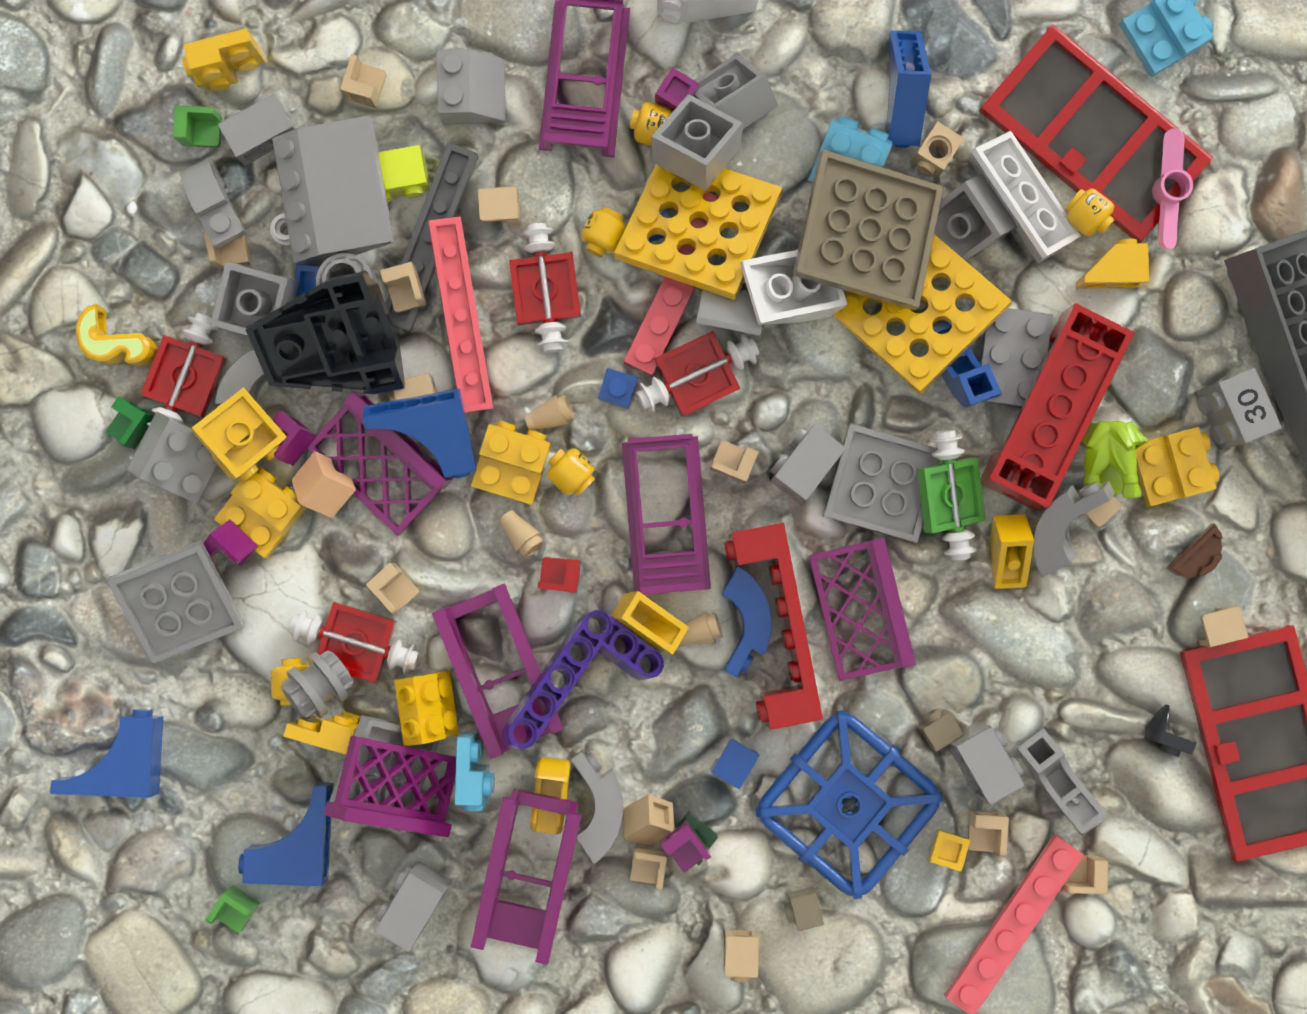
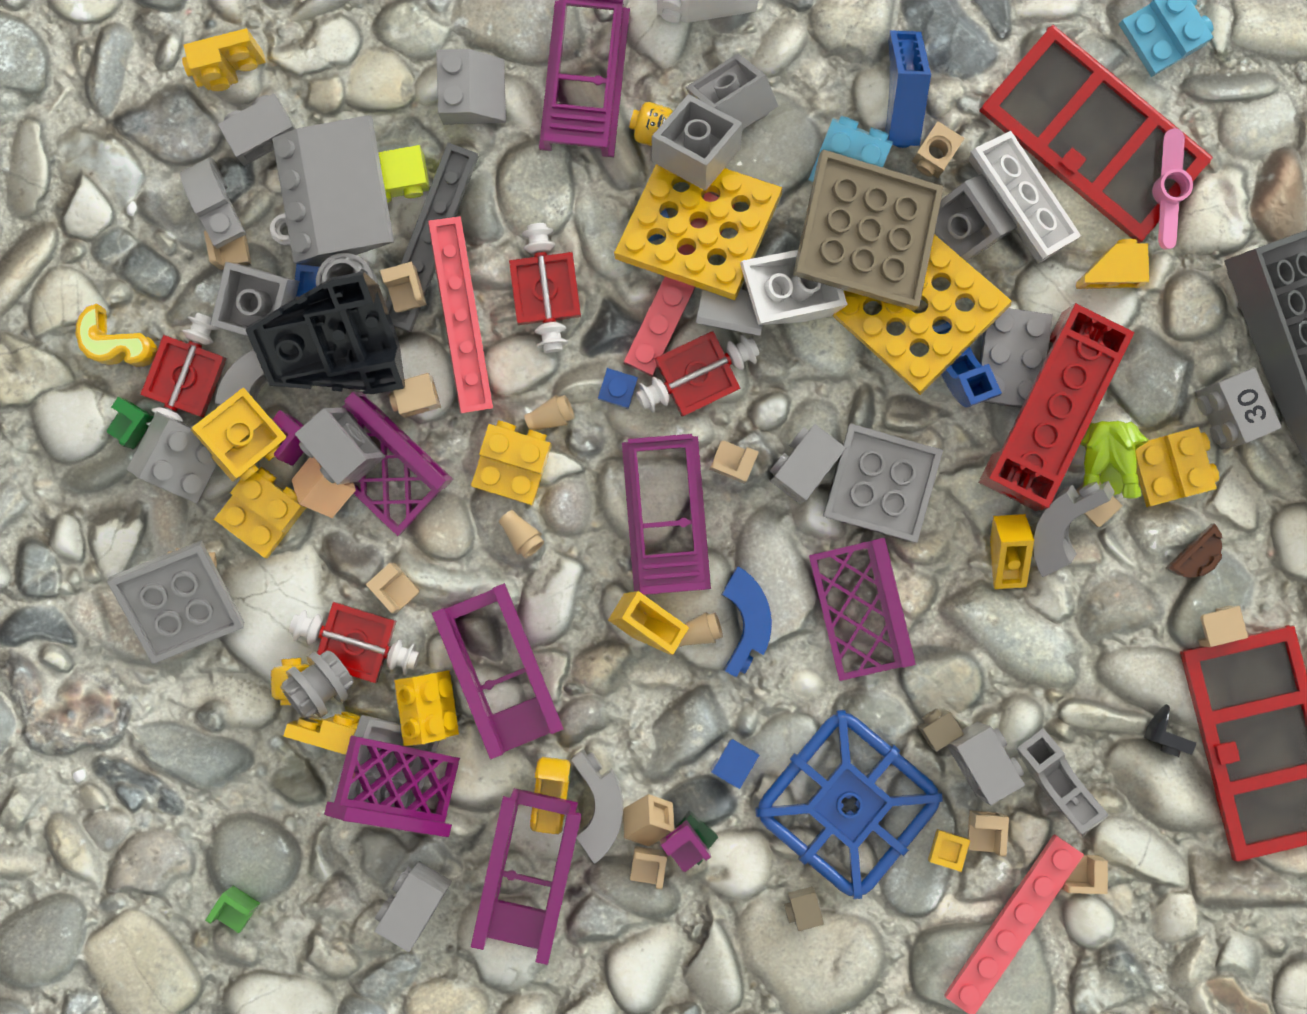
blue arch [50,709,164,798] -> none
bright green panel [173,105,222,148] -> none
magenta panel [203,519,258,566] -> none
blue arch [238,782,333,886] -> none
tan panel [340,54,387,108] -> none
blue arch [362,389,476,478] -> none
medium azure plate [455,732,495,811] -> none
tan panel [478,186,521,227] -> none
dark purple beam [502,610,664,750] -> none
red panel [537,557,581,593] -> none
yellow head [547,448,595,496] -> none
yellow head [580,207,626,257] -> none
magenta panel [655,67,700,111] -> none
tan brick [723,929,759,982] -> none
red plate [724,523,823,730] -> none
bright green plate [917,429,986,560] -> none
yellow head [1065,189,1115,237] -> none
none -> light grey brick [295,408,386,485]

